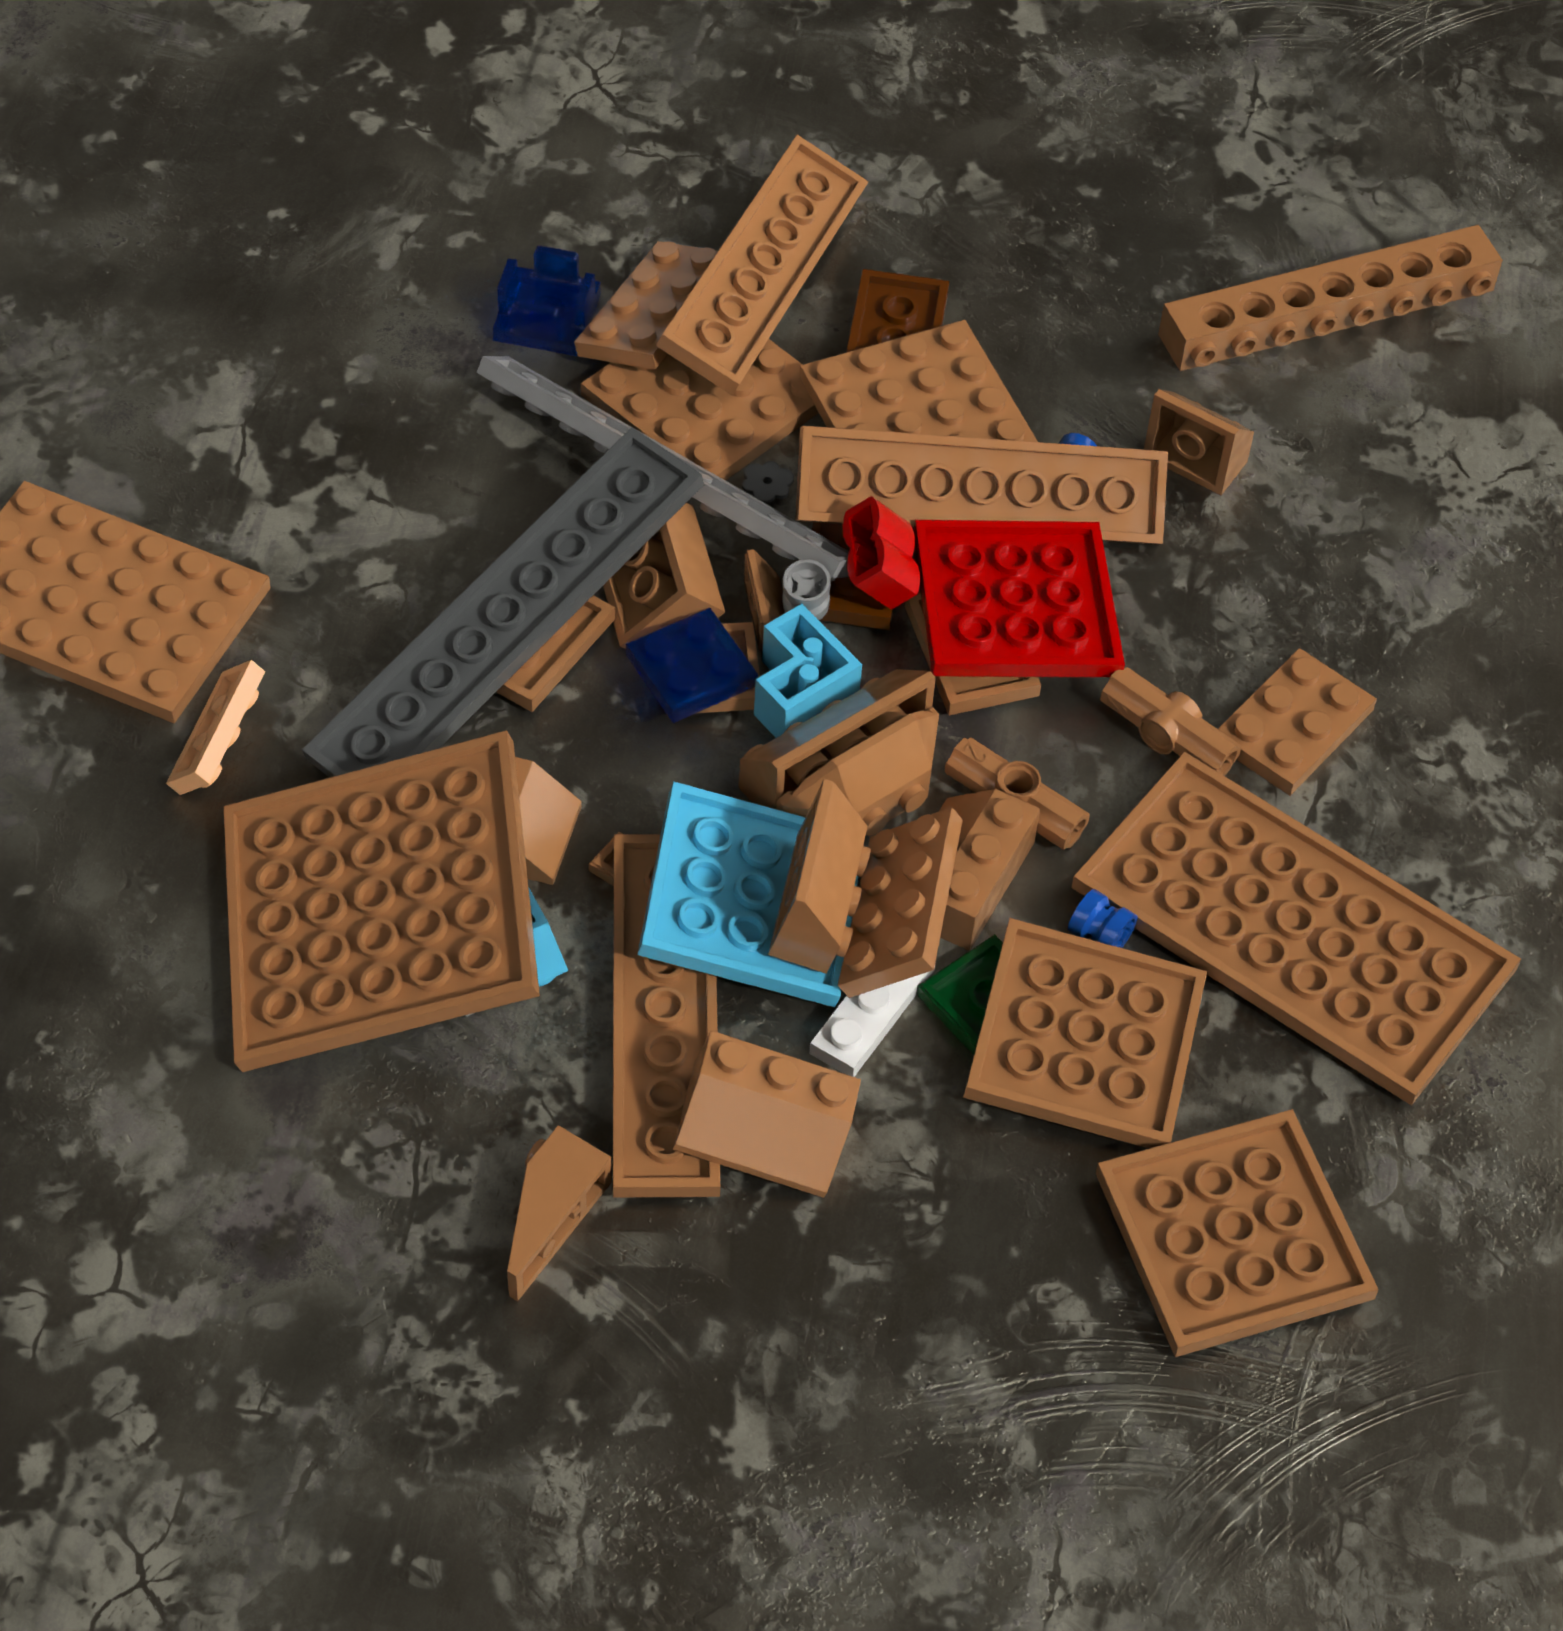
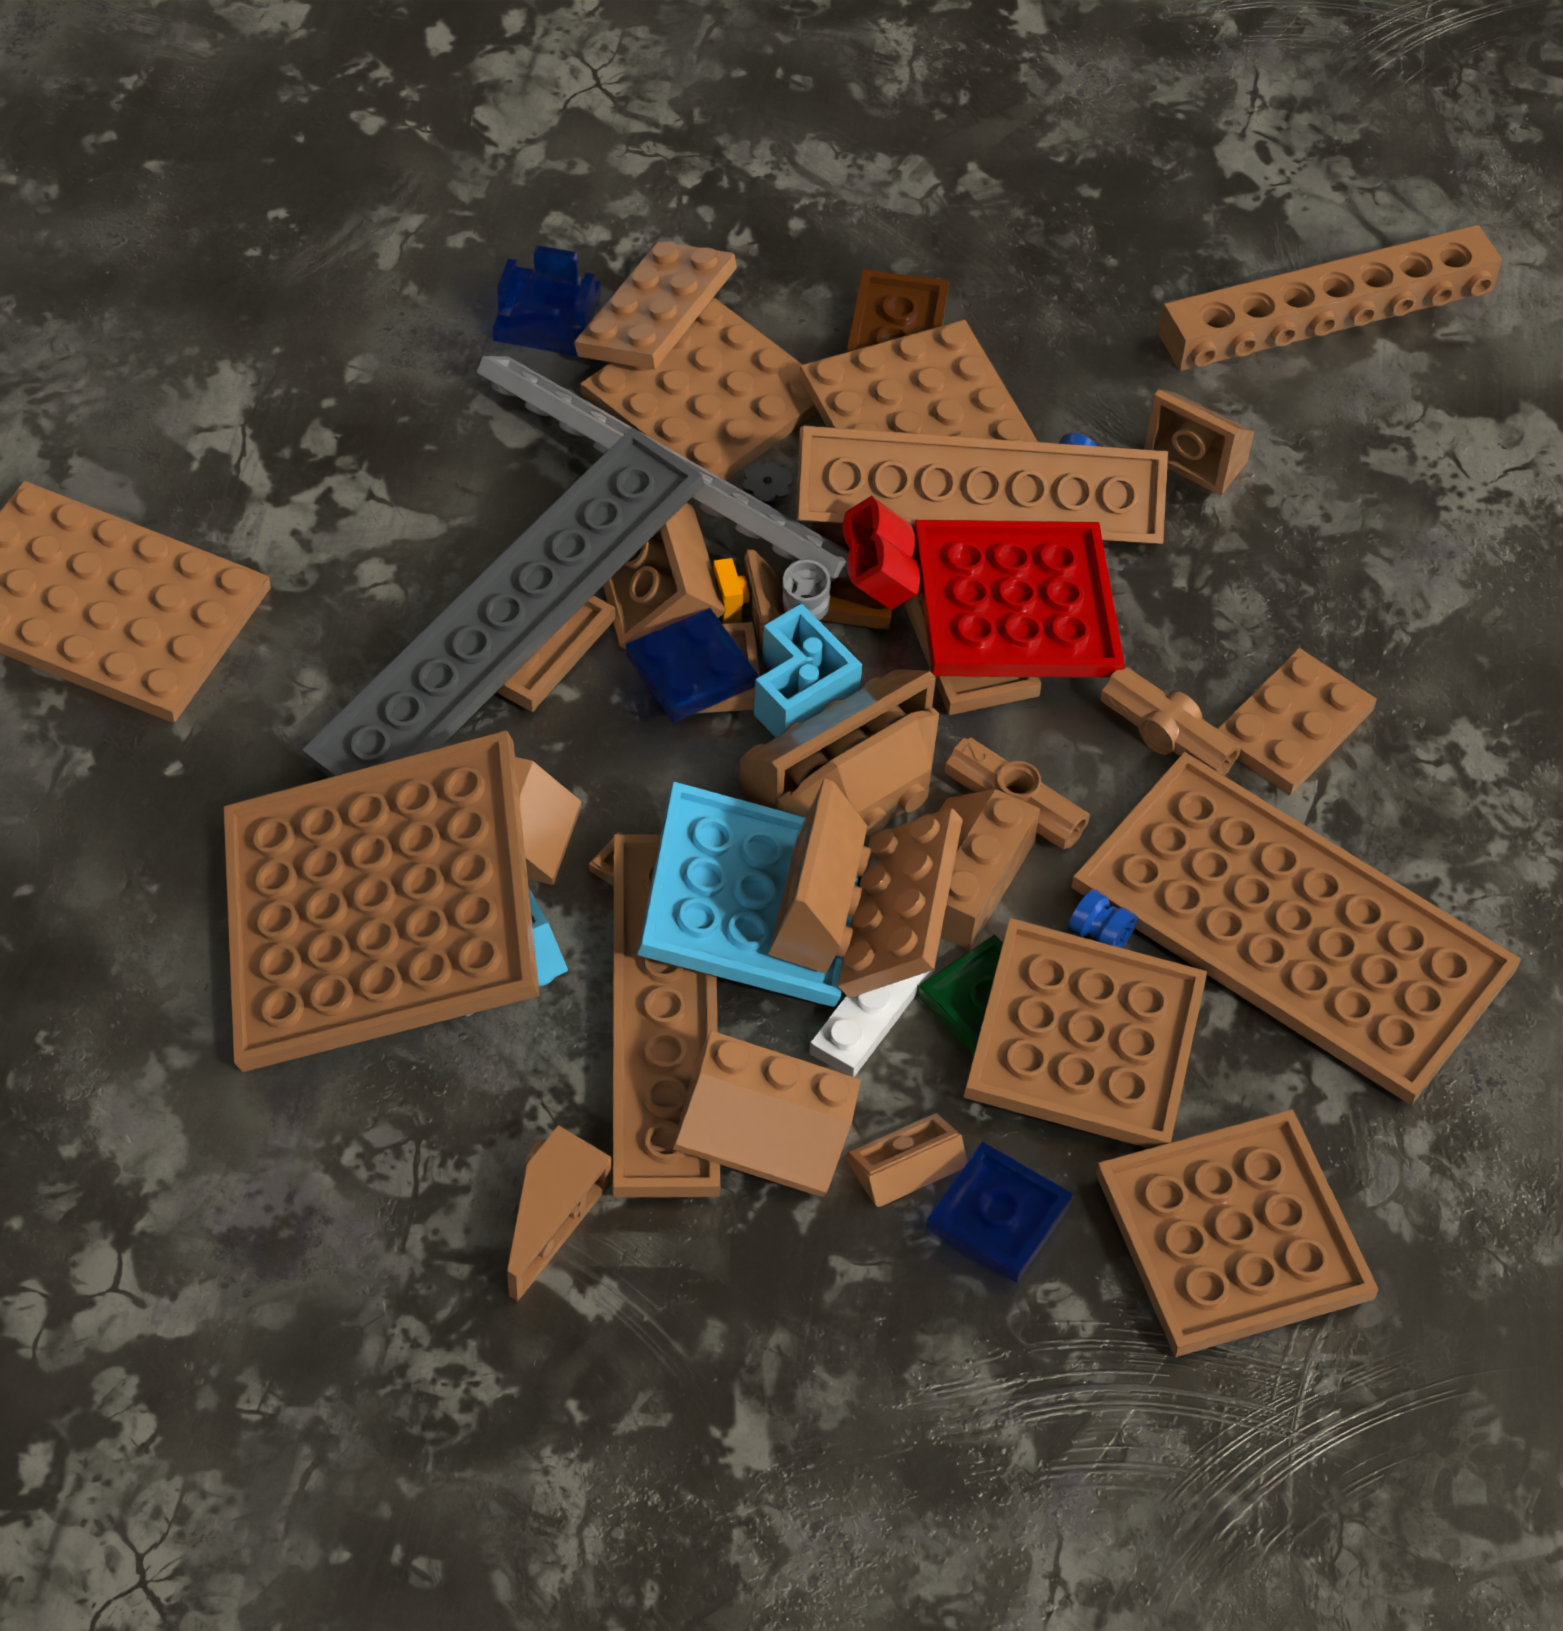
light nougat plate [166,660,265,795] -> none
medium nougat plate [656,135,869,395] -> none
none -> light orange plate [713,558,749,624]
none -> medium nougat slope [845,1113,968,1207]
none -> clear blue plate [925,1141,1074,1283]

